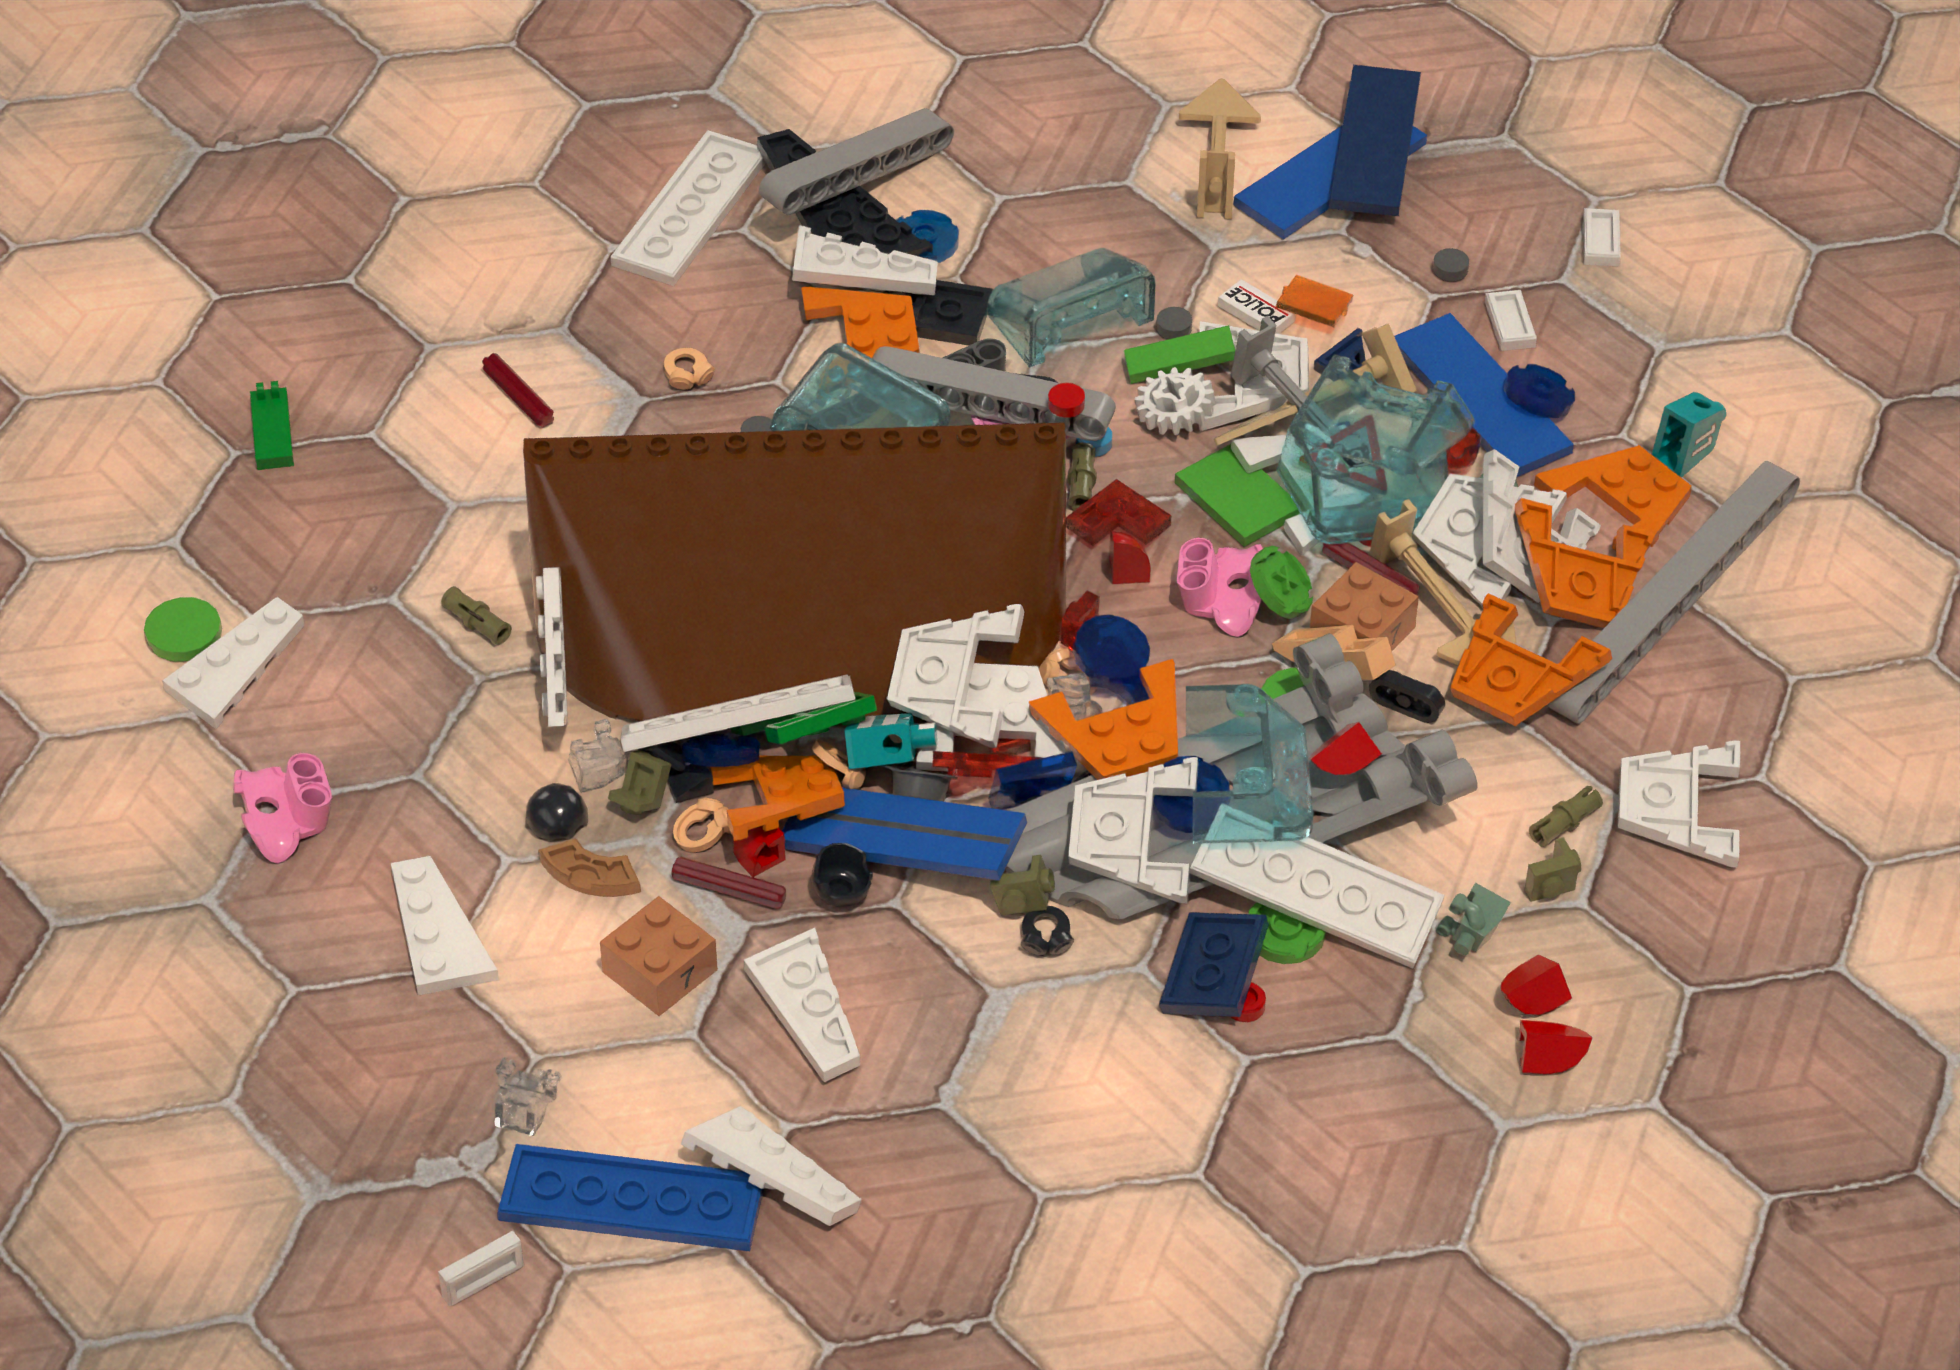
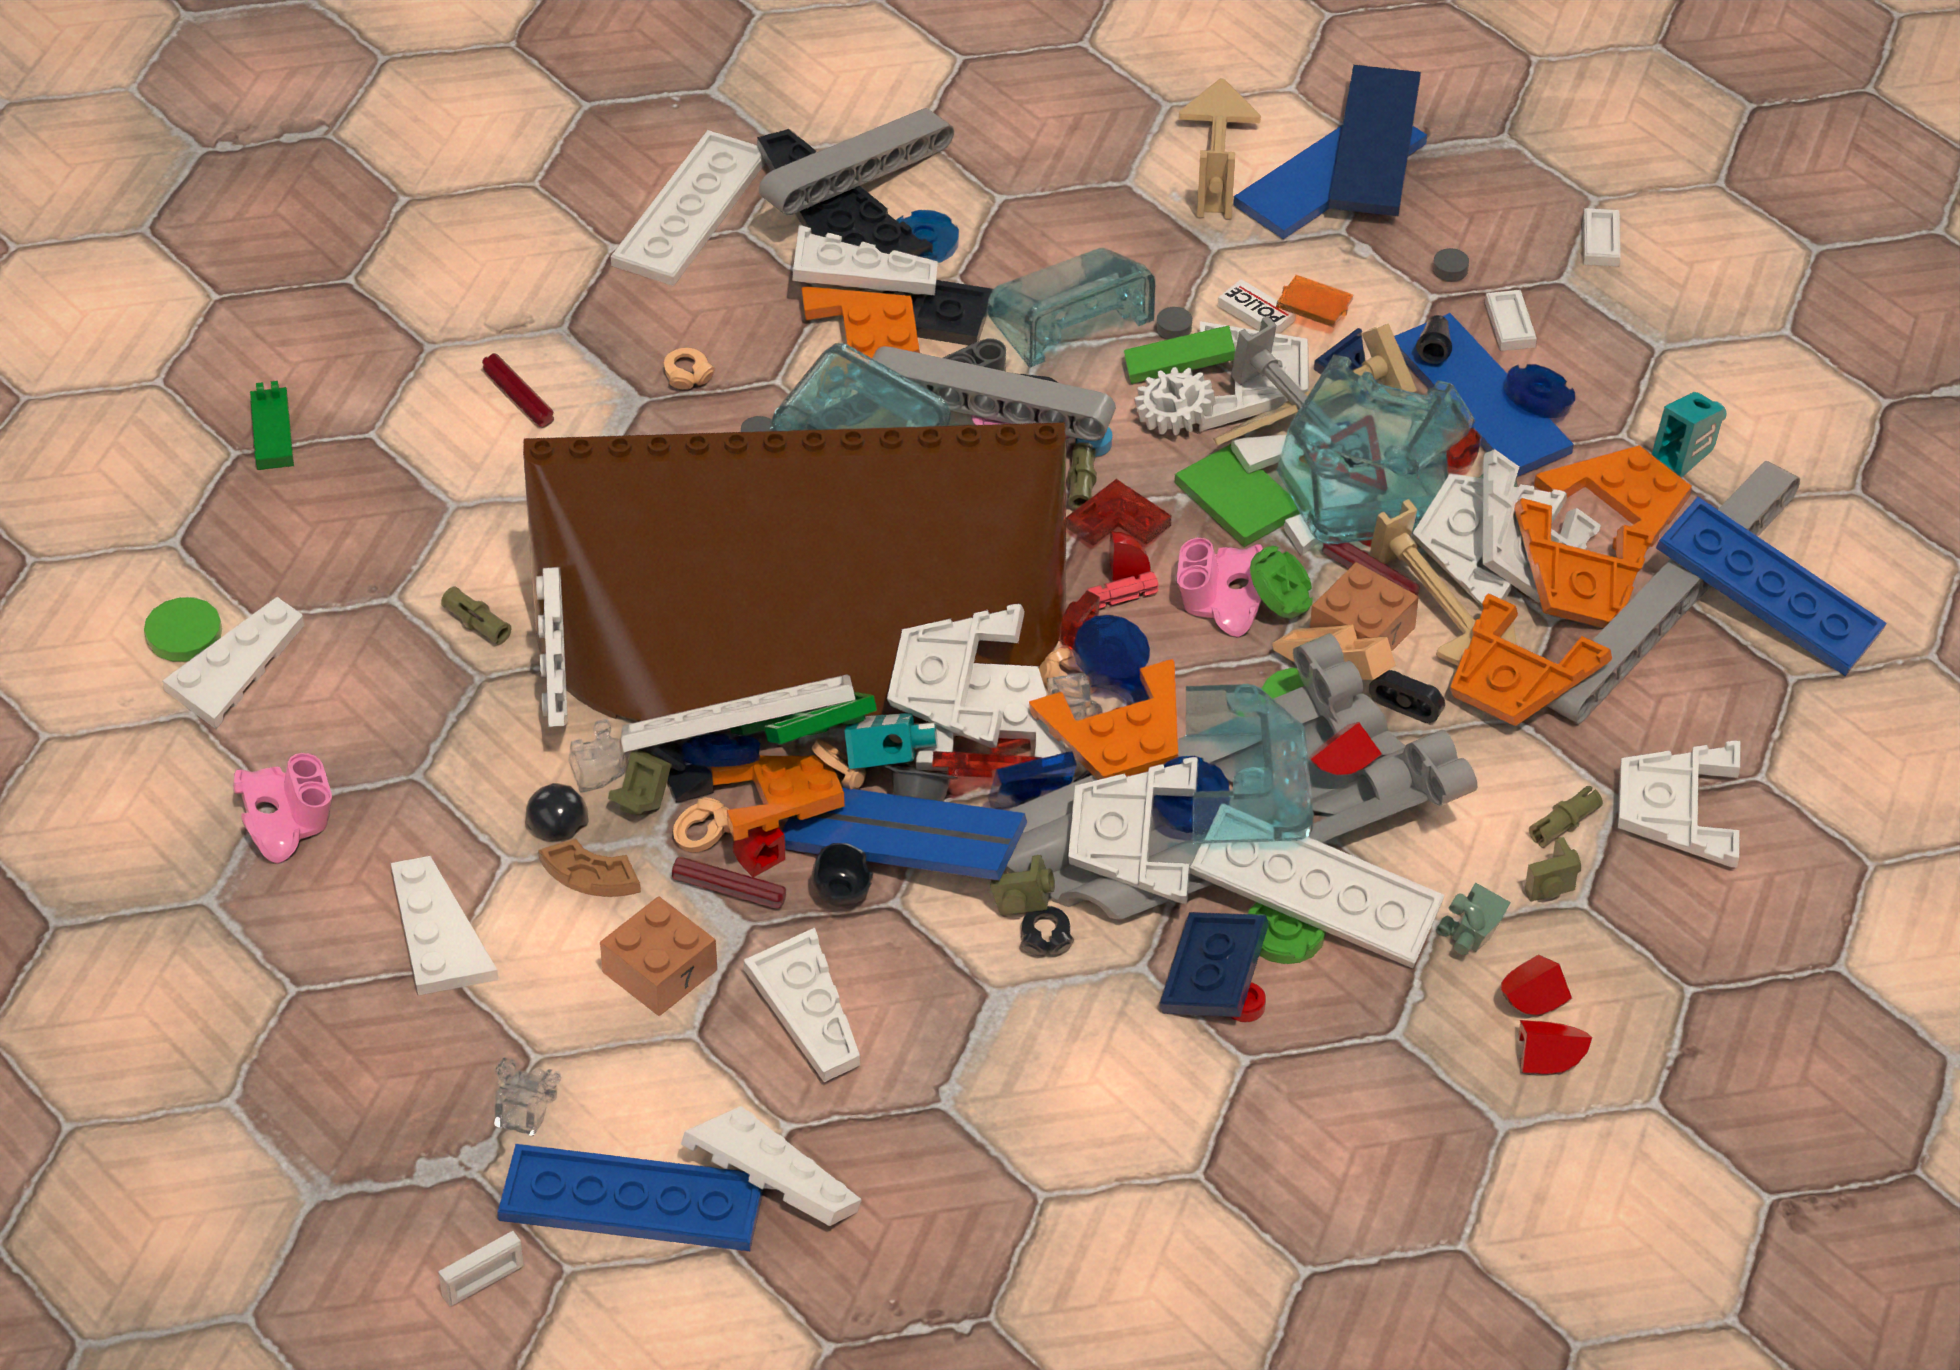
red tile [1048,383,1085,418] -> none
none -> coral axle [1085,572,1159,610]
none -> black cone [1416,315,1452,364]
none -> blue tile [1656,496,1887,676]

